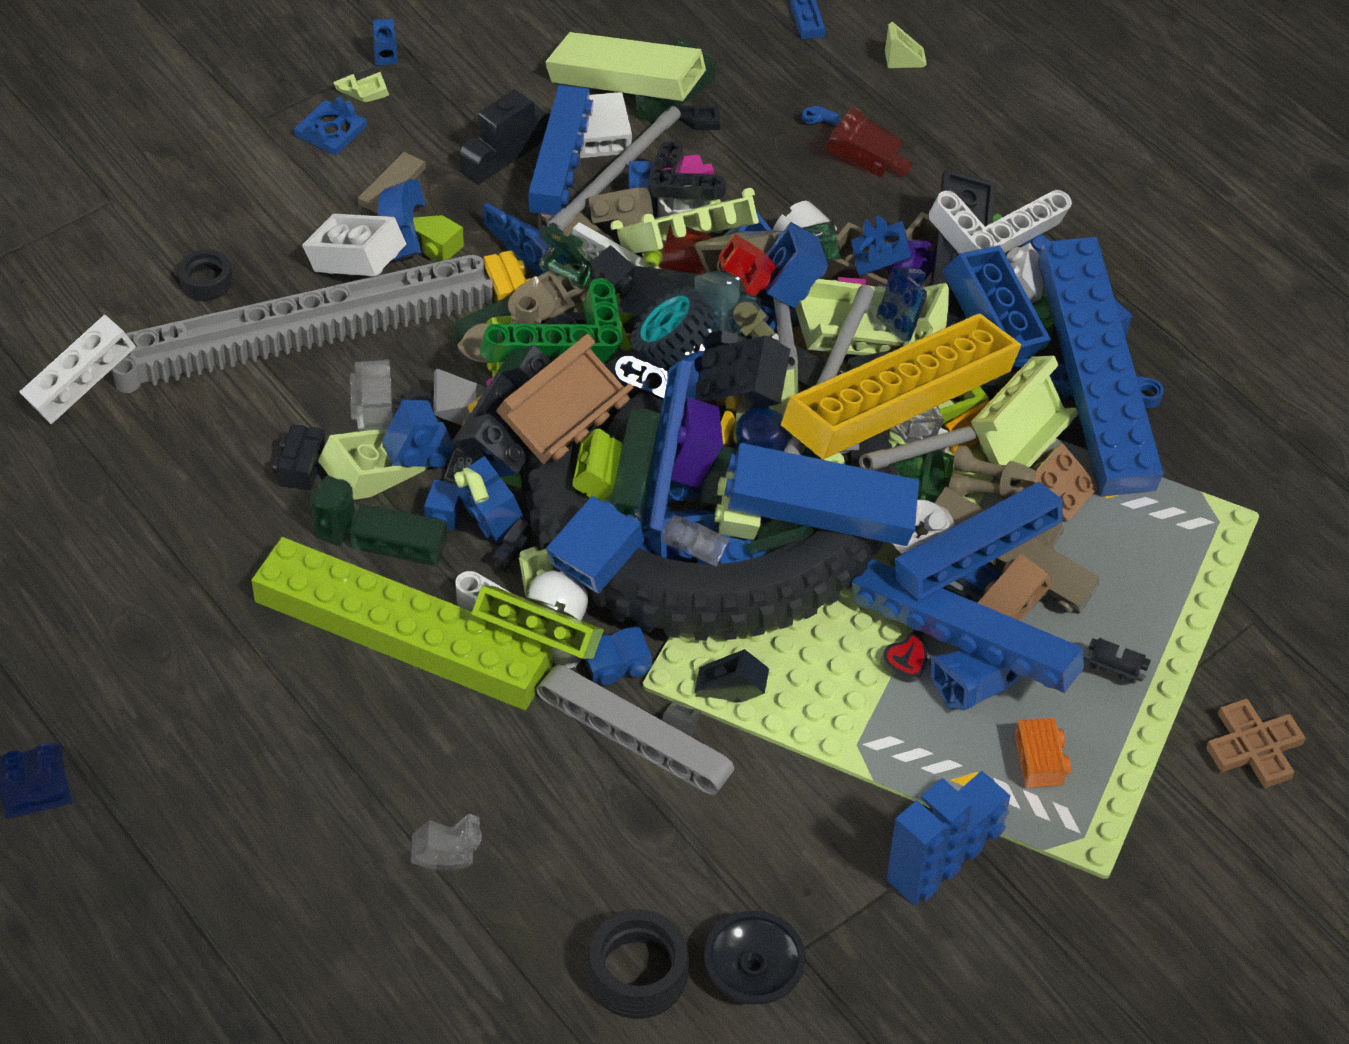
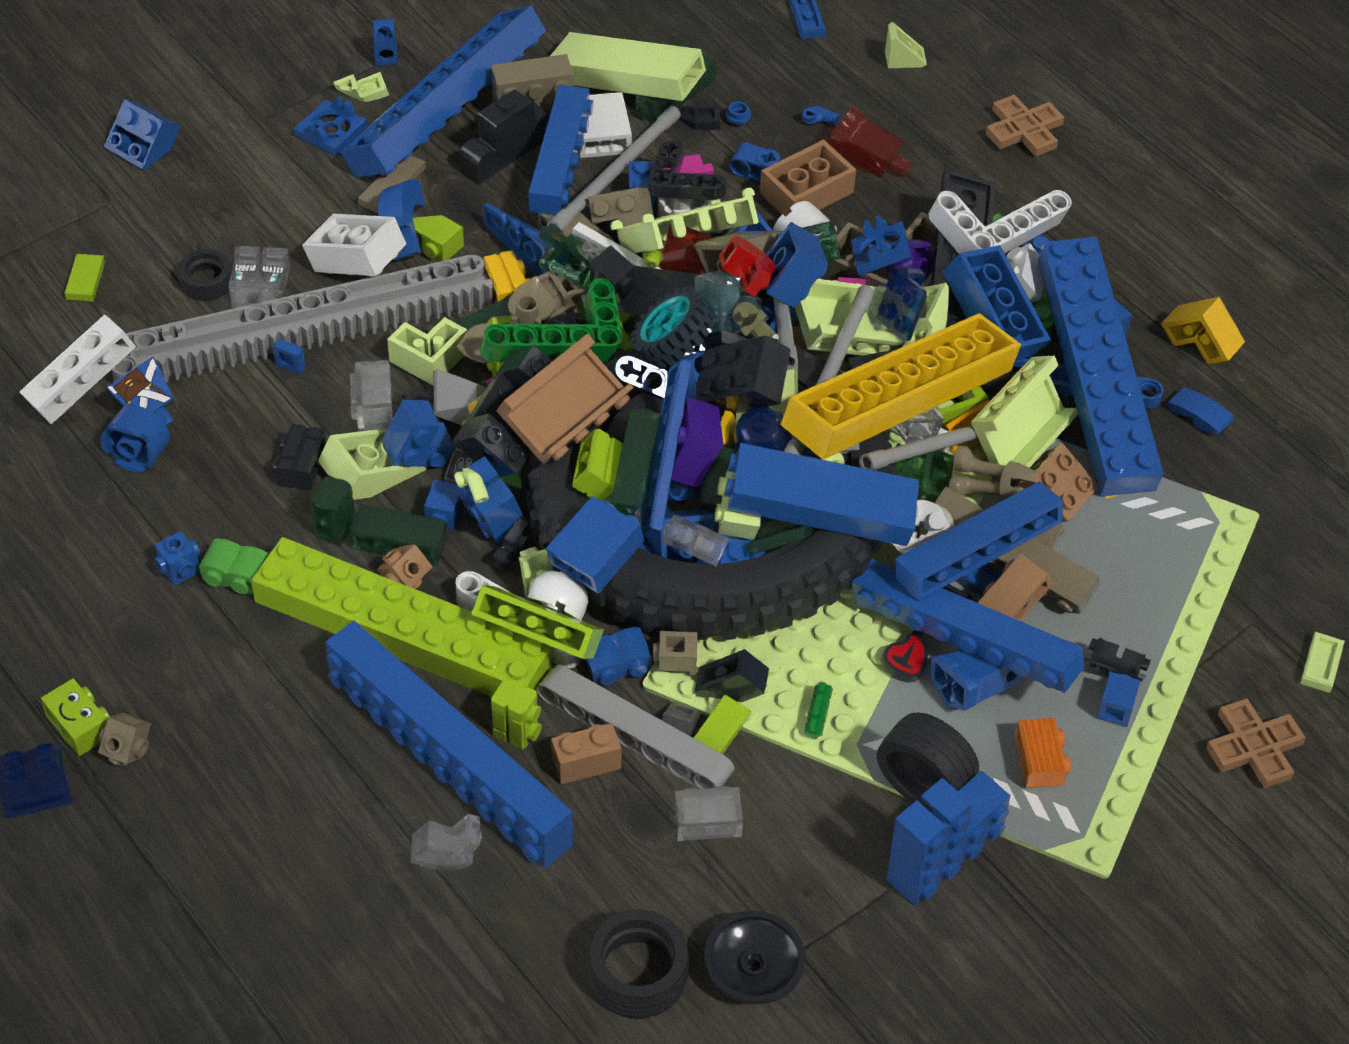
none -> lime brick [41,678,110,757]
none -> lime tile [65,254,105,302]
none -> dark tan brick [98,712,151,765]
none -> blue brick [100,403,170,472]
none -> blue slope [104,99,181,170]
none -> torso [107,357,174,427]
none -> blue brick [154,531,201,586]
none -> bright green brick [199,539,269,594]
none -> clear hips [228,246,290,309]
none -> blue plate [273,339,306,375]
none -> blue brick [325,620,573,869]
none -> blue brick [340,5,546,178]
none -> medium nougat brick [377,544,432,589]
none -> yellowish green brick [387,317,467,386]
none -> dark tan brick [491,54,574,113]
none -> lime brick [491,678,542,749]
none -> medium nougat brick [551,723,622,785]
none -> dark tan brick [653,631,697,675]
none -> clear brick [674,786,743,841]
none -> lime tile [694,695,751,754]
none -> blue plate [726,101,751,125]
none -> blue piece [729,142,780,182]
none -> medium nougat brick [760,140,856,217]
none -> green axle [804,682,833,739]
none -> black tyre [876,712,980,811]
none -> medium nougat plate [986,95,1064,157]
none -> blue brick [1097,672,1140,727]
none -> yellow brick [1161,297,1245,365]
none -> blue slope [1168,387,1234,435]
none -> yellowish green tile [1300,632,1345,693]

